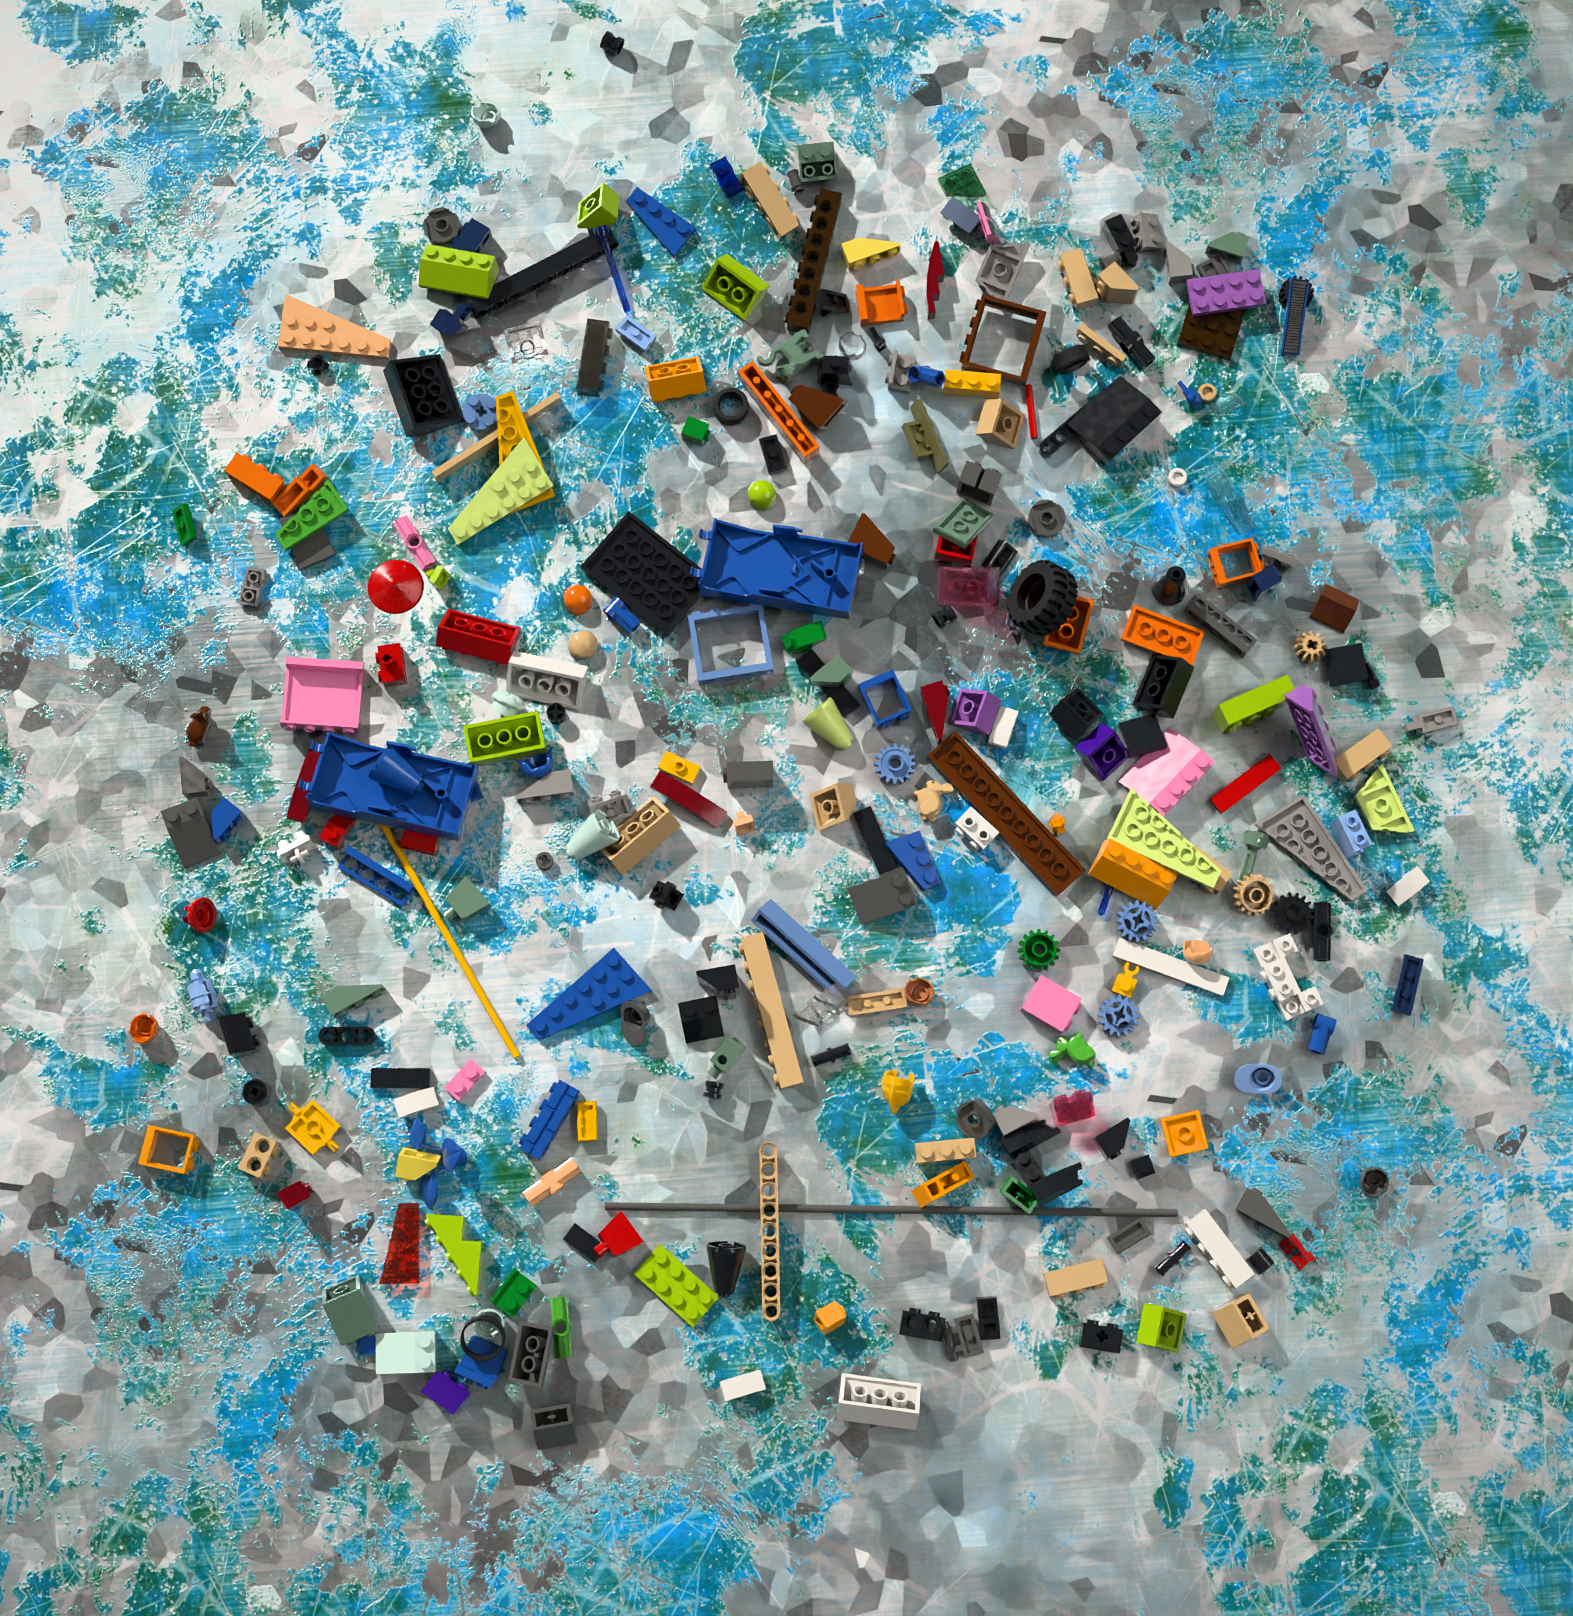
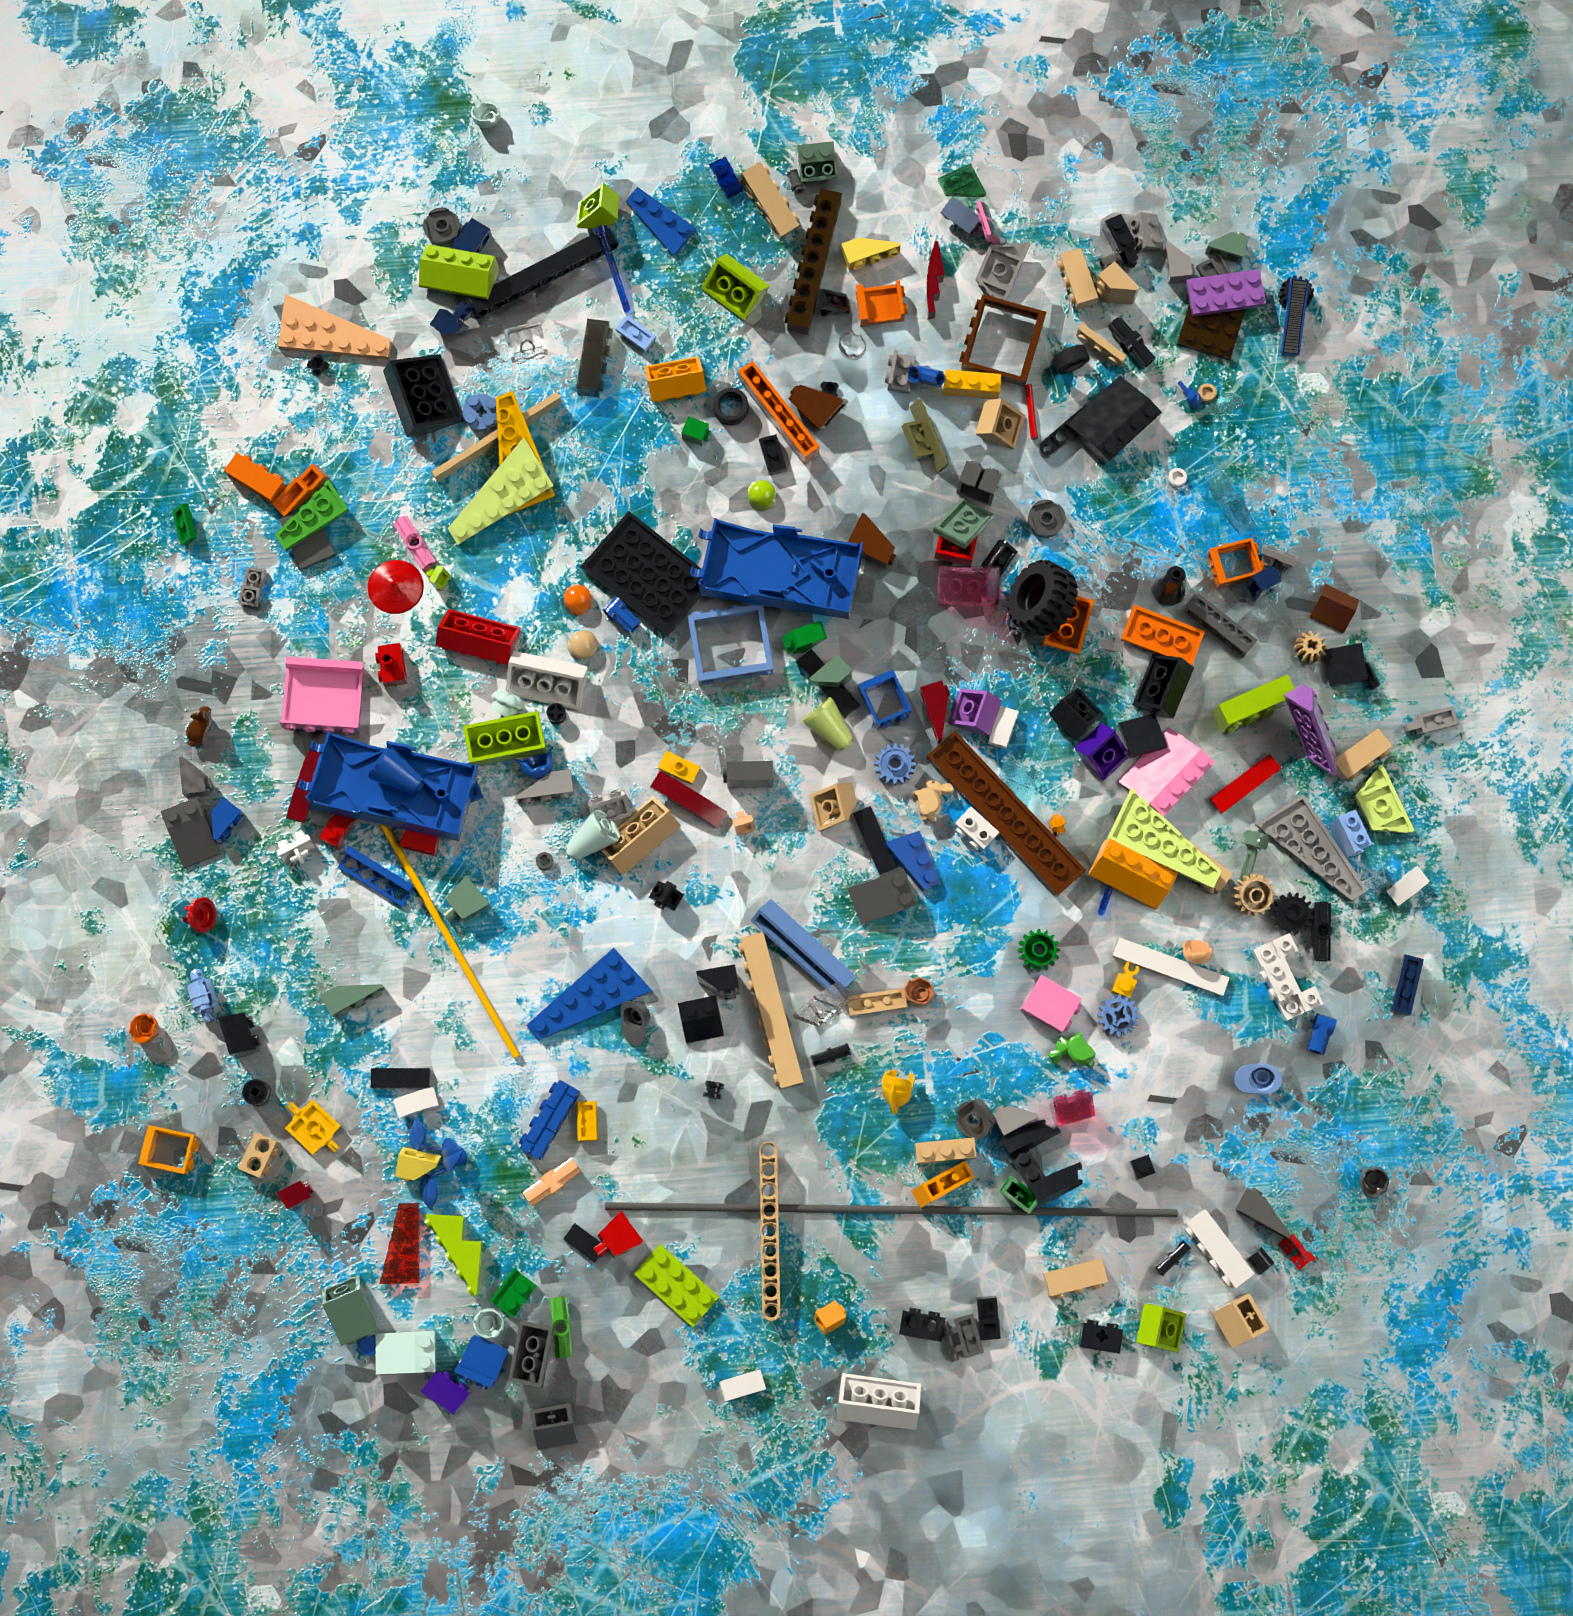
black beam [318,1027,376,1045] -> none
bright pink plate [445,1059,486,1102] -> none
black tyre [460,1315,506,1361] -> none
clear head [533,409,561,439] -> none
black wheel [600,31,625,56] -> none
black cone [706,1241,746,1298] -> none
sand green torso [707,1035,747,1079] -> none
sand green animal [757,329,822,383] -> none
black torso [817,355,853,385] -> none
black hand [870,327,886,352] -> none
black wheel [931,604,957,630] -> none
black slope [1093,1117,1130,1160] -> none
dark grey tile [1107,1217,1151,1255] -> none
medium blue gear [1115,900,1159,943] -> none
light orange plate [1160,1110,1208,1158] -> none

